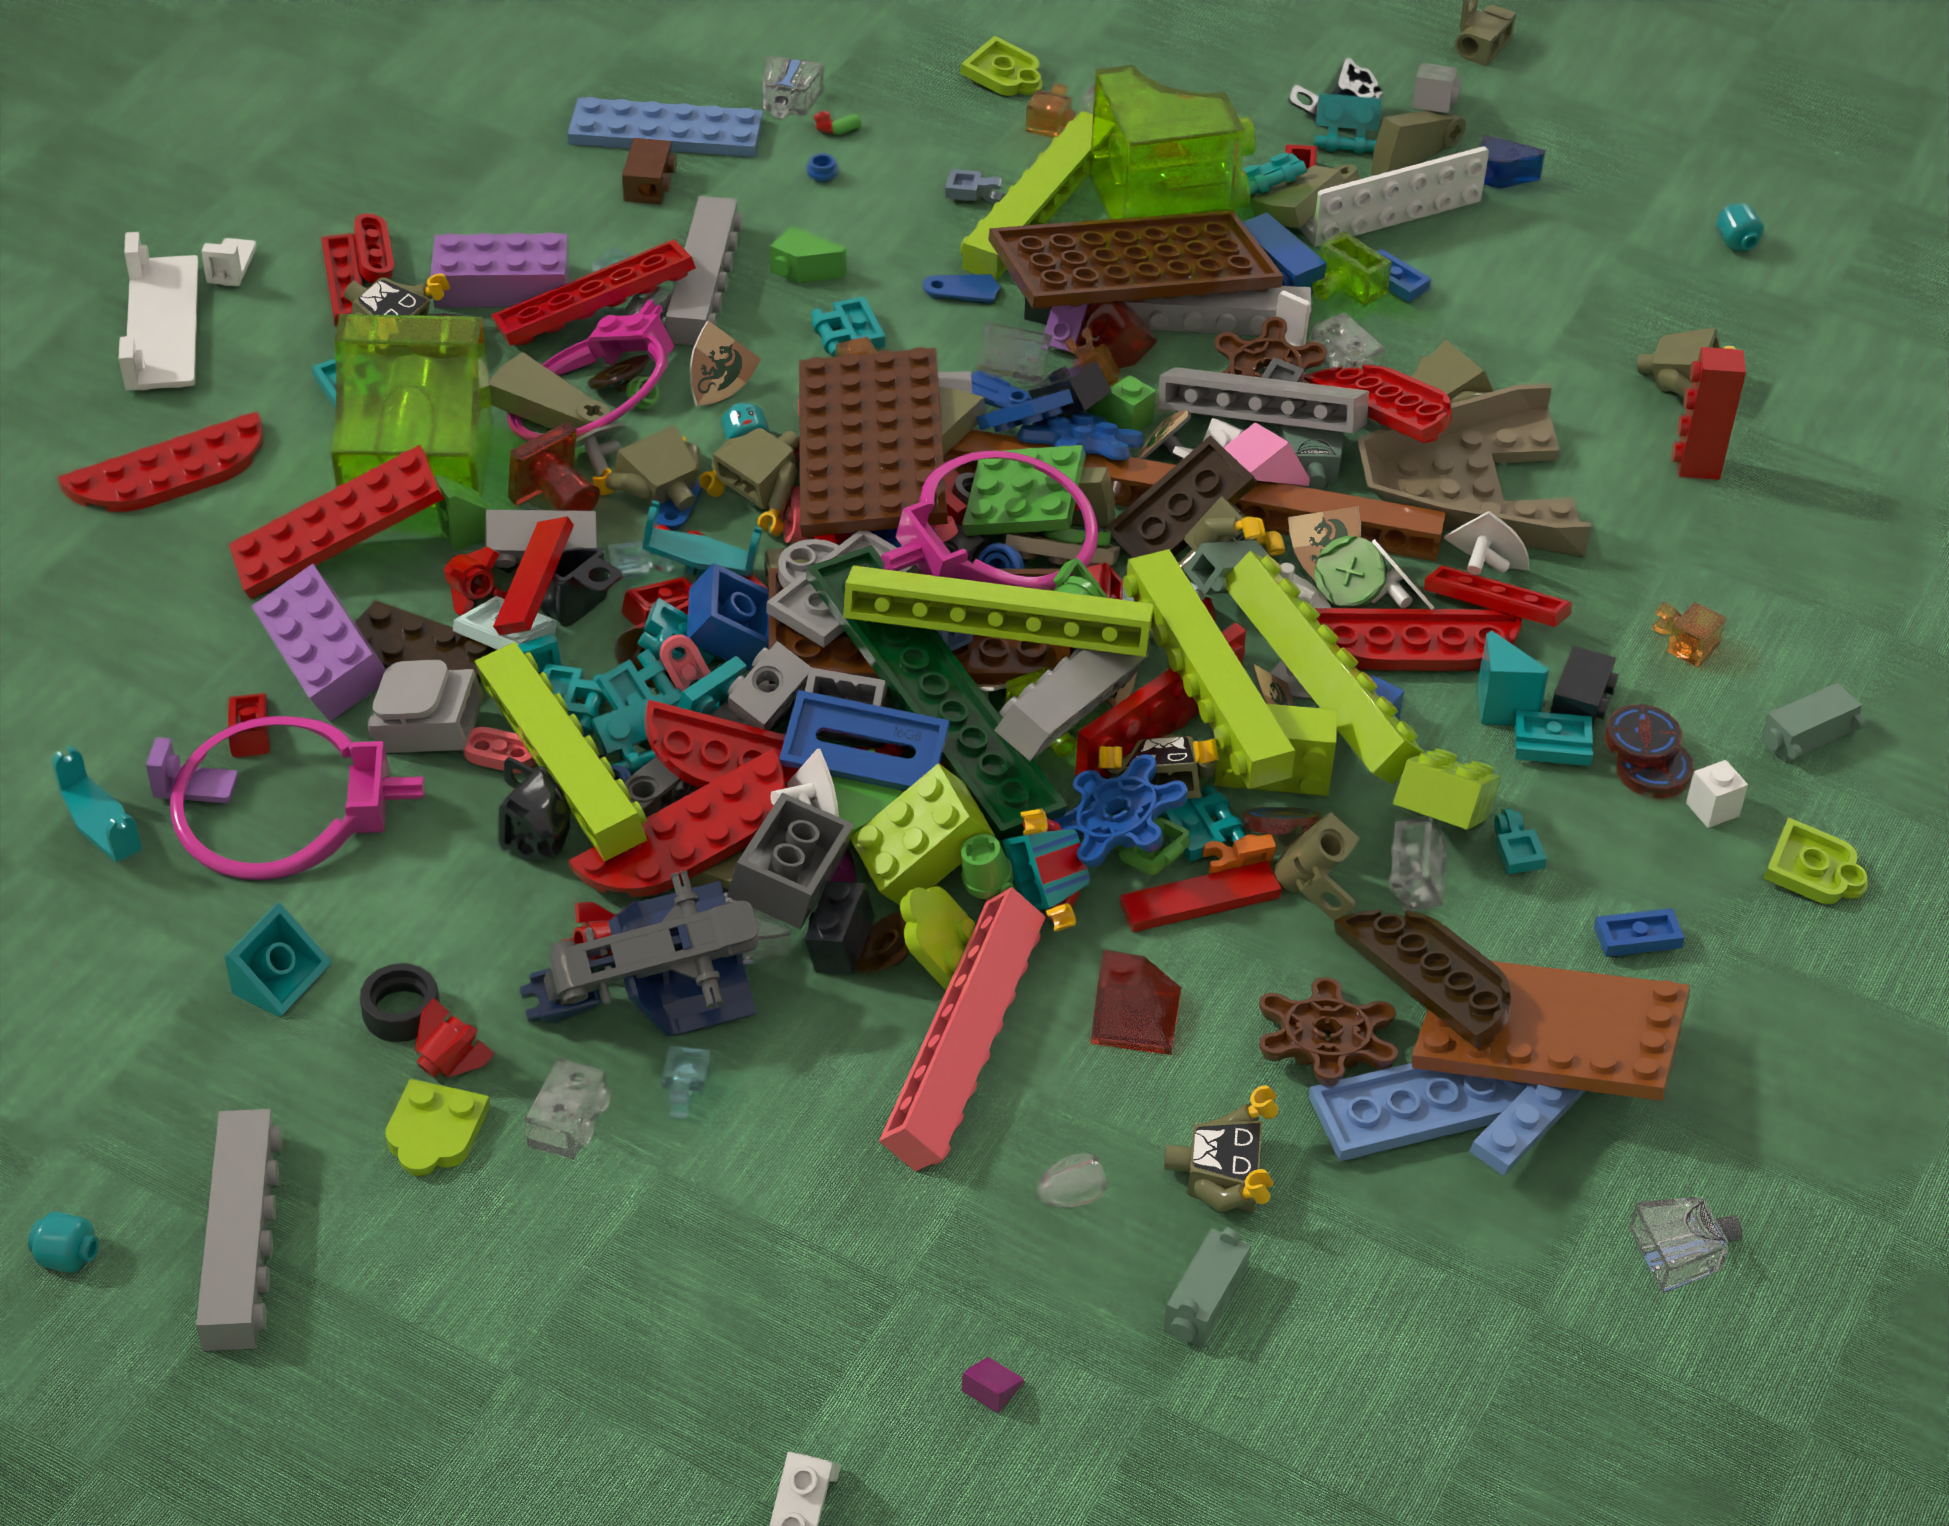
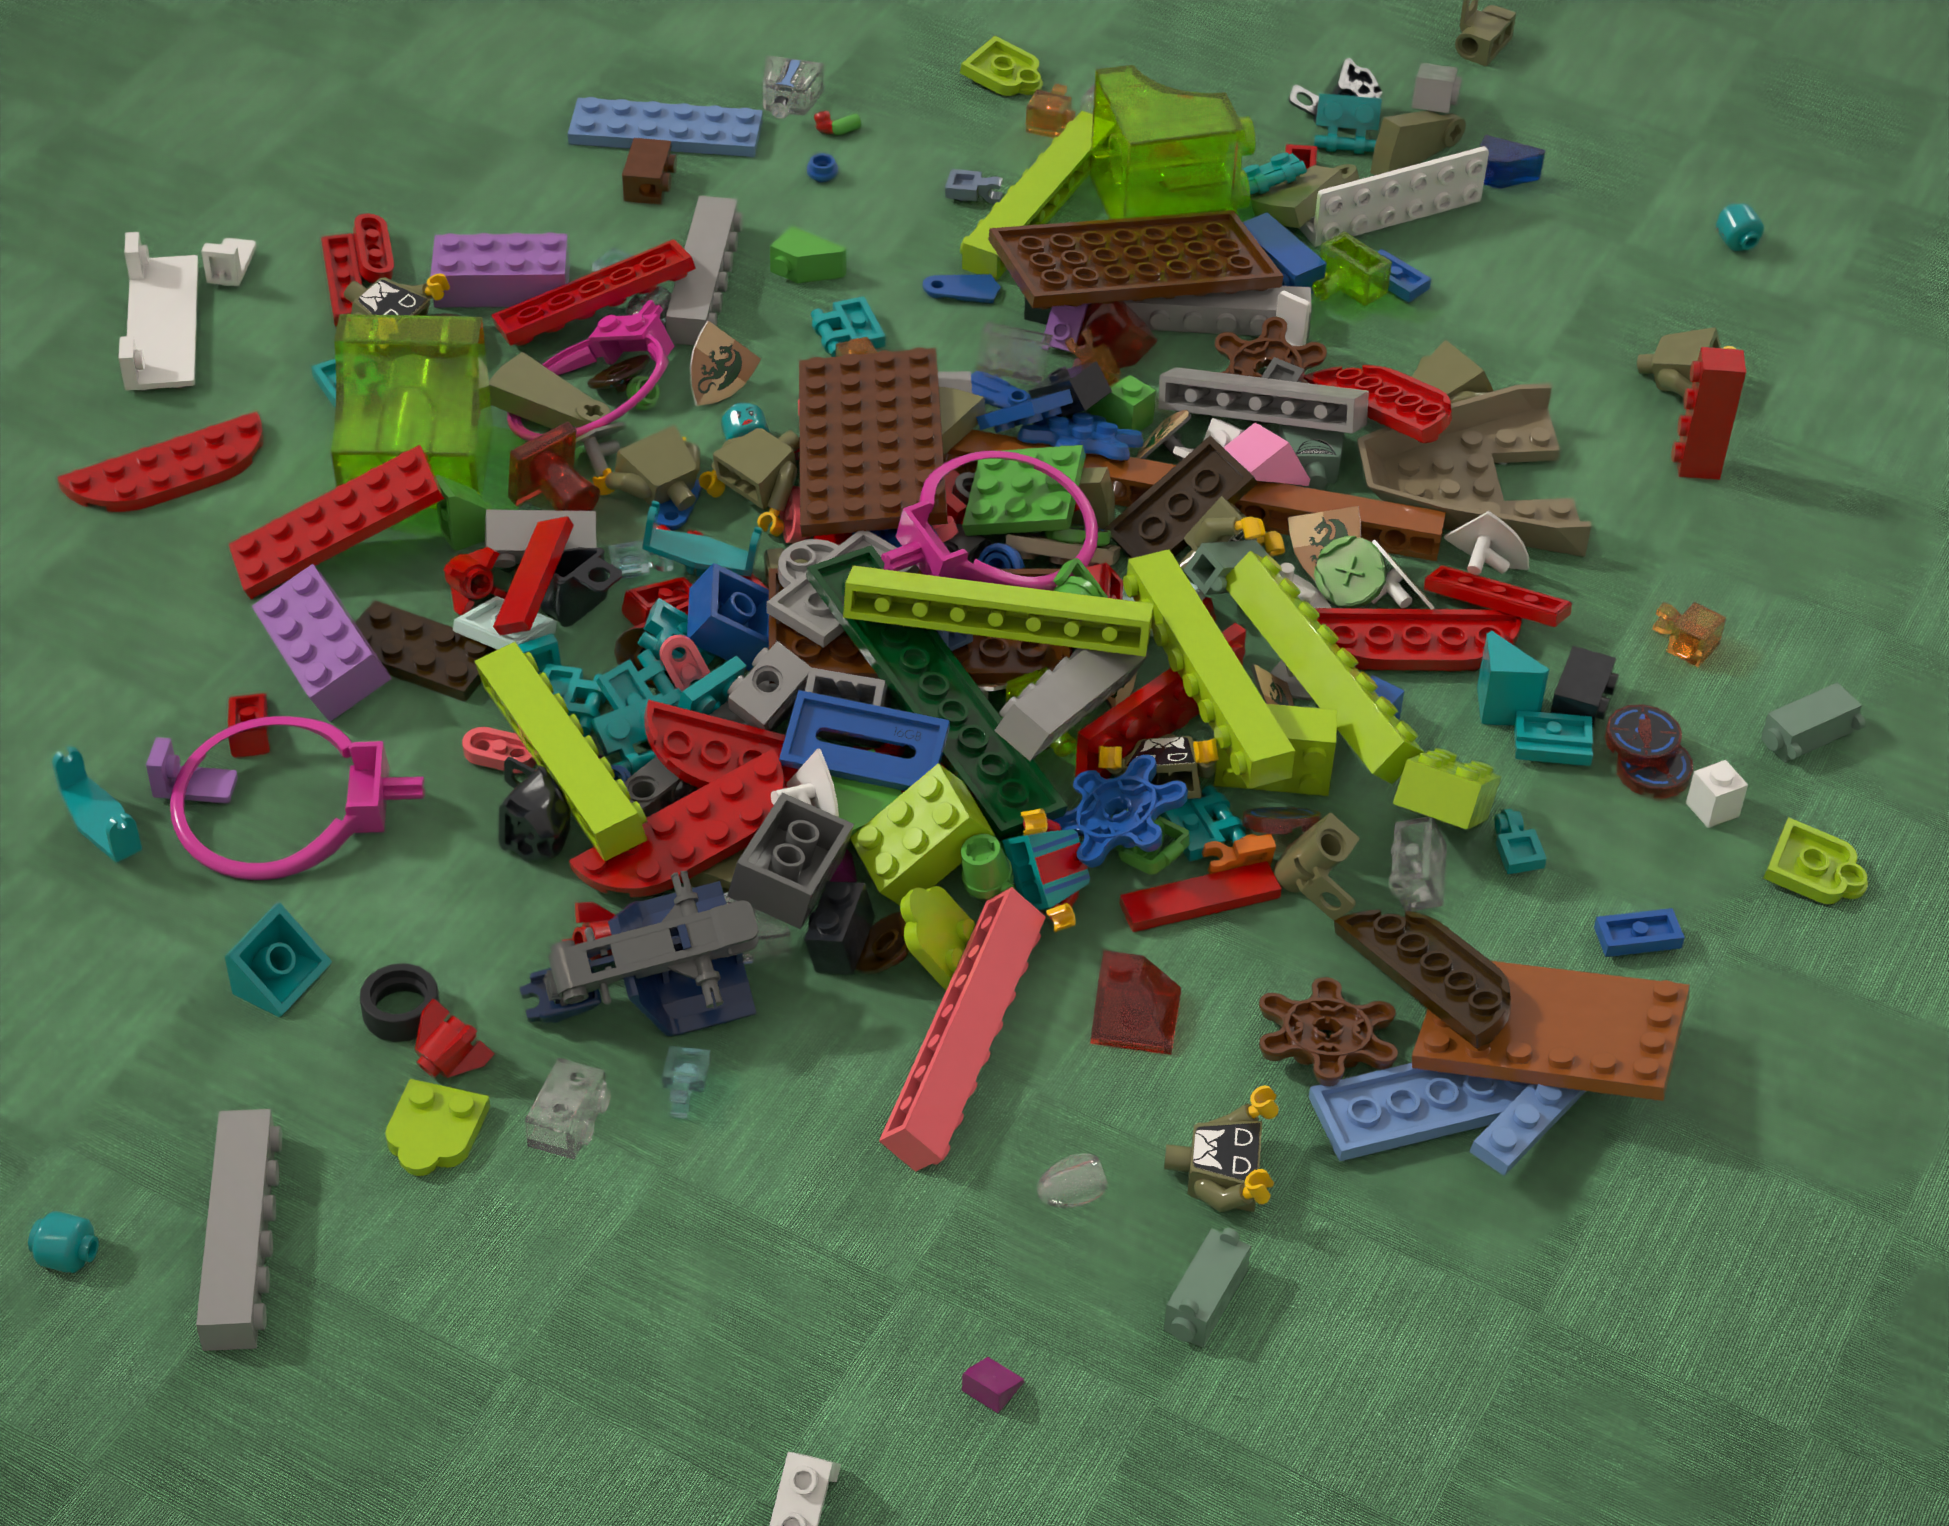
light grey brick [368,660,484,753] -> none
clear brick [1311,312,1386,371] -> none
clear torso [1629,1197,1742,1293] -> none

